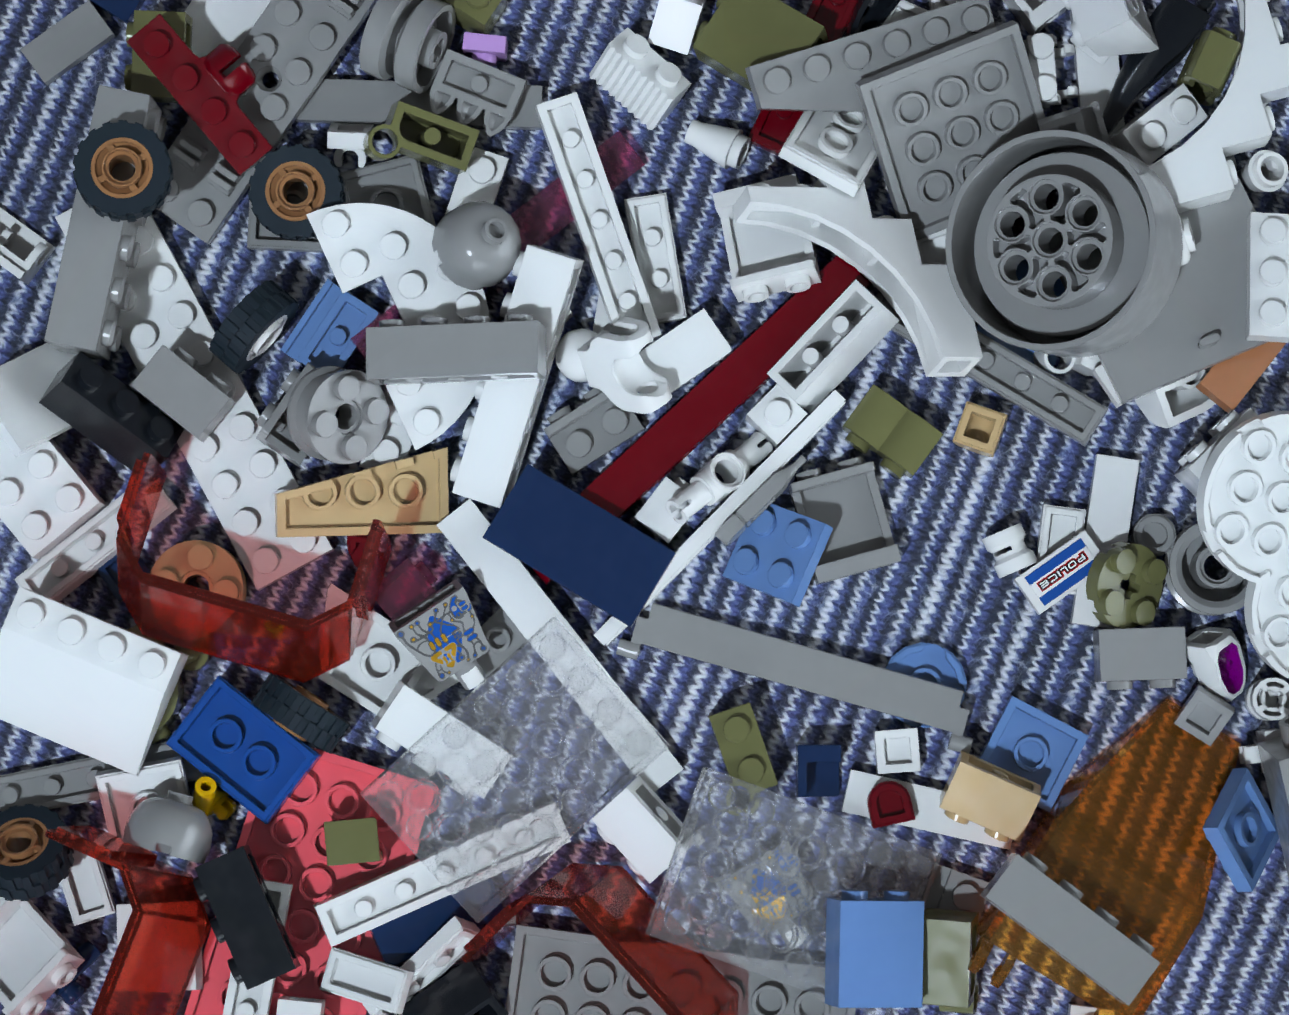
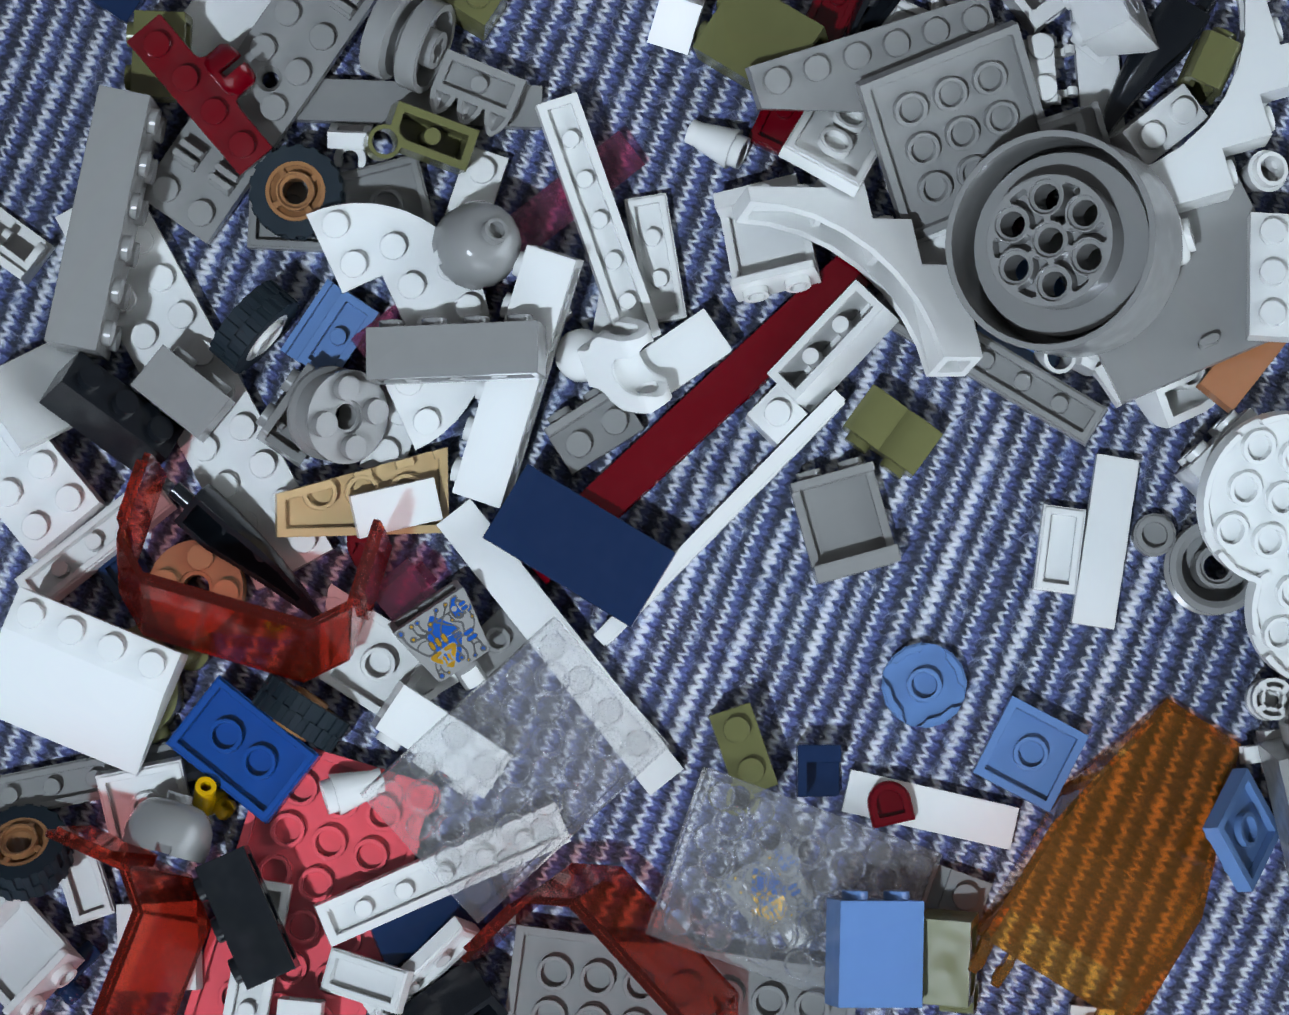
light grey tile [20,0,116,86] -> none
black wheel [73,120,173,223] -> none
olive panel [324,817,383,866] -> none
lavender plate [462,32,508,67] -> none
white brick [589,27,692,130] -> none
white brick [591,776,697,884] -> none
light grey piece [616,603,973,753] -> none
white brick [634,477,690,546] -> none
white pin [666,432,773,524] -> none
light grey piece [715,455,807,546] -> none
medium blue plate [722,504,833,607] -> none
white plate [873,728,921,774] -> none
tan brick [939,751,1041,843] -> none
tan brick [952,401,1008,457] -> none
light grey brick [980,852,1160,1006] -> none
white wheel [982,523,1038,579] -> none
tile [1014,530,1101,615] -> none
olive plate [1086,541,1167,629] -> none
light grey brick [1093,626,1187,690] -> none
light grey tile [1174,684,1235,747] -> none
white rock [1186,627,1246,702] -> none
none -> black piece [168,482,323,621]
none -> white cone [319,768,386,815]
none -> white tile [348,477,443,539]

